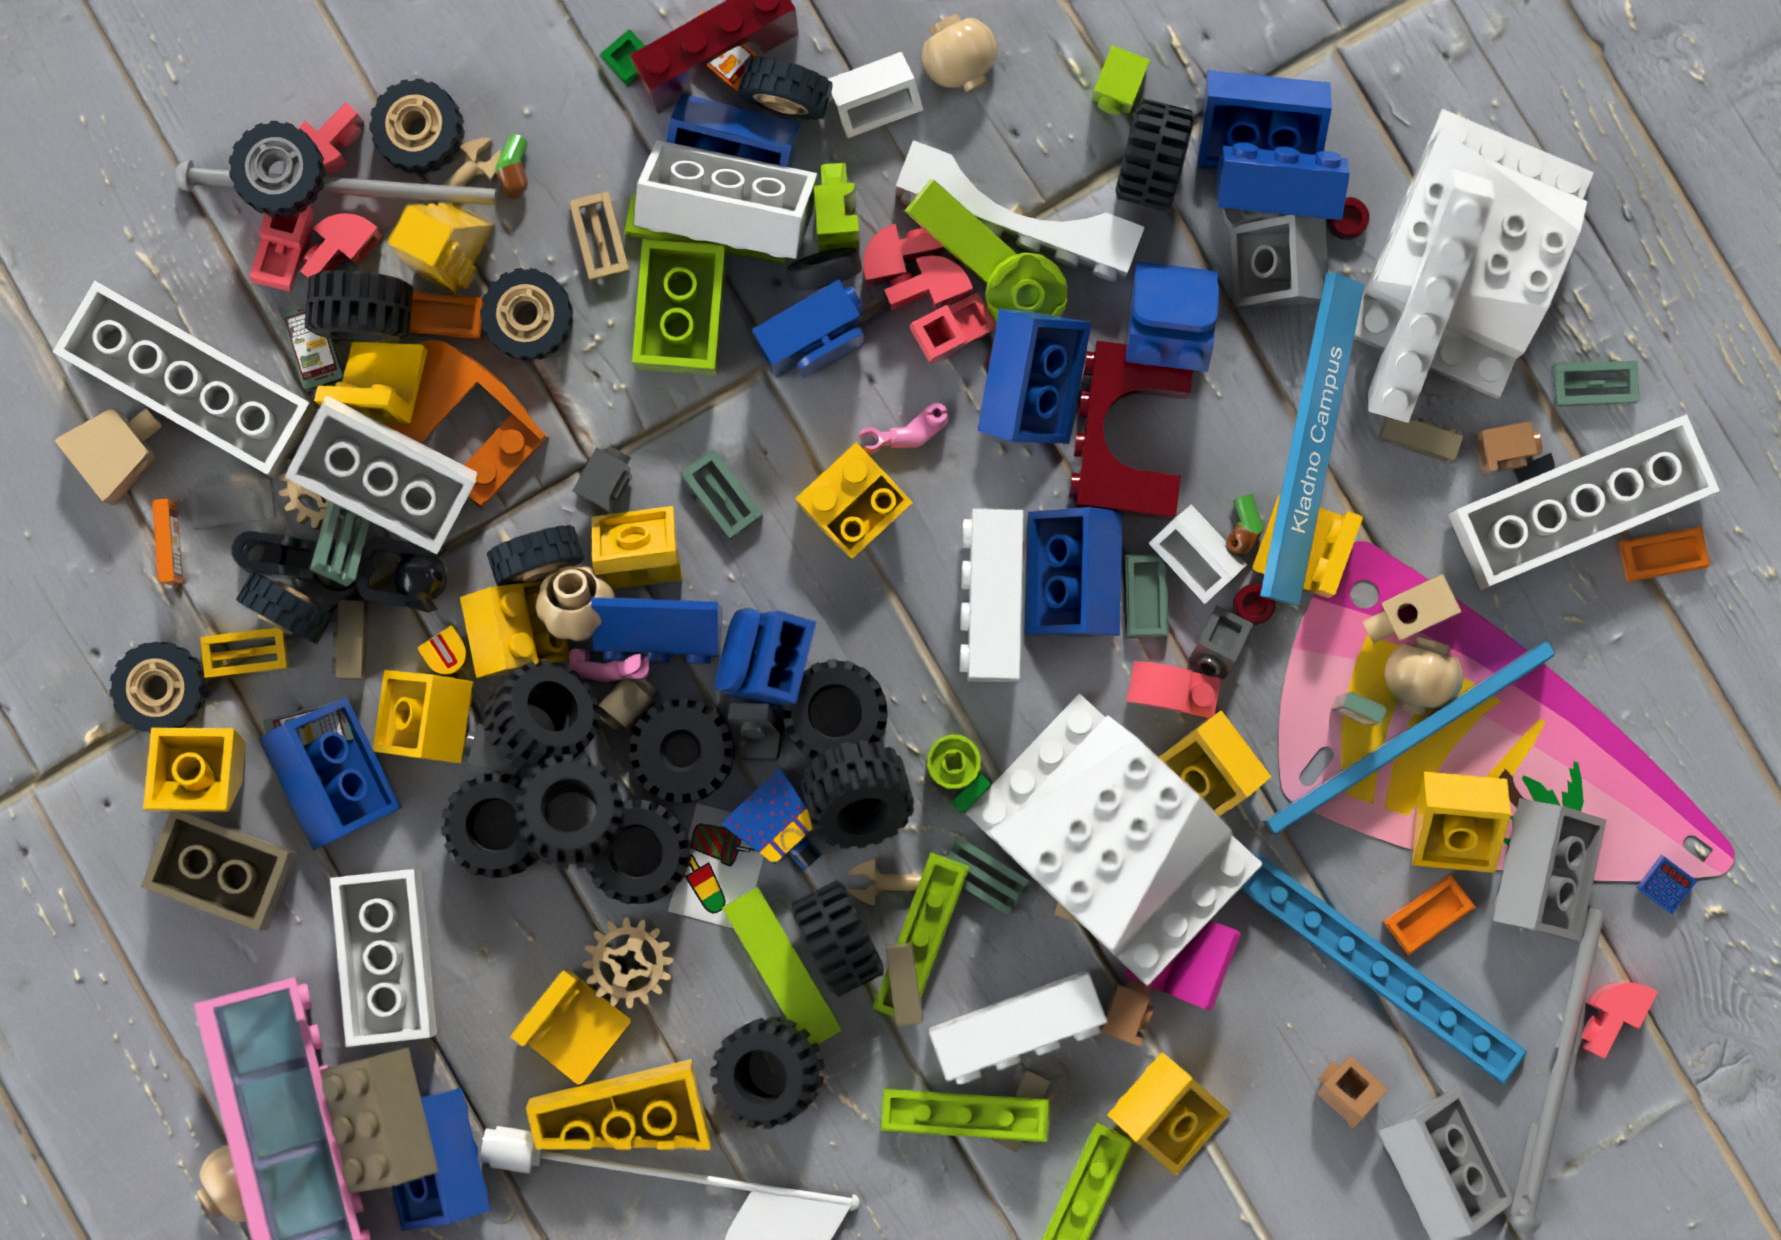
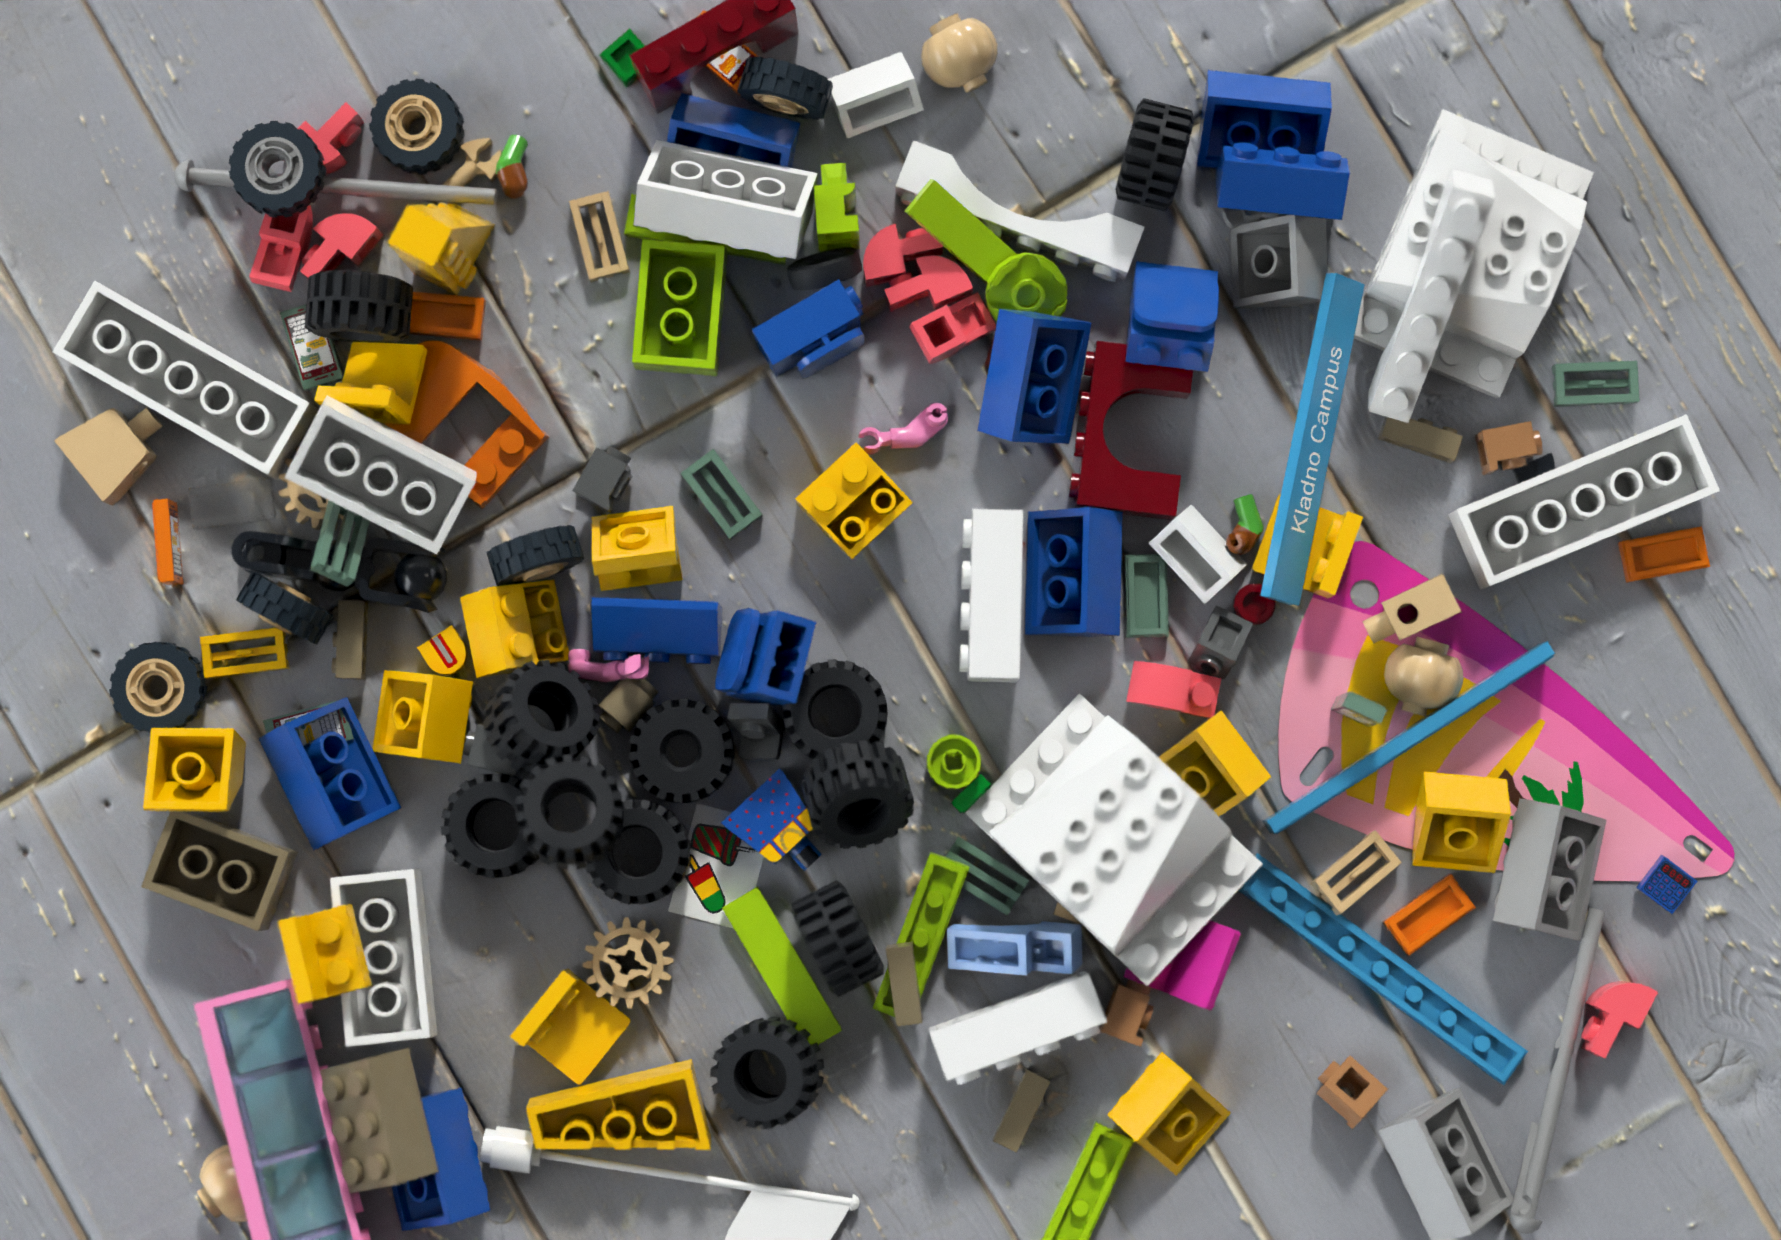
black wheel [480,268,574,361] -> none
tan plant [535,565,615,641] -> none
tan bar [847,859,922,905] -> none
lime tile [881,1089,1051,1142] -> none
lime brick [1091,45,1150,115] -> none
dark red tile [1327,197,1370,240] -> none
none -> yellow bracket [278,904,372,1004]
none -> light blue slope [947,921,1082,976]
none -> tan tile [1310,830,1402,916]

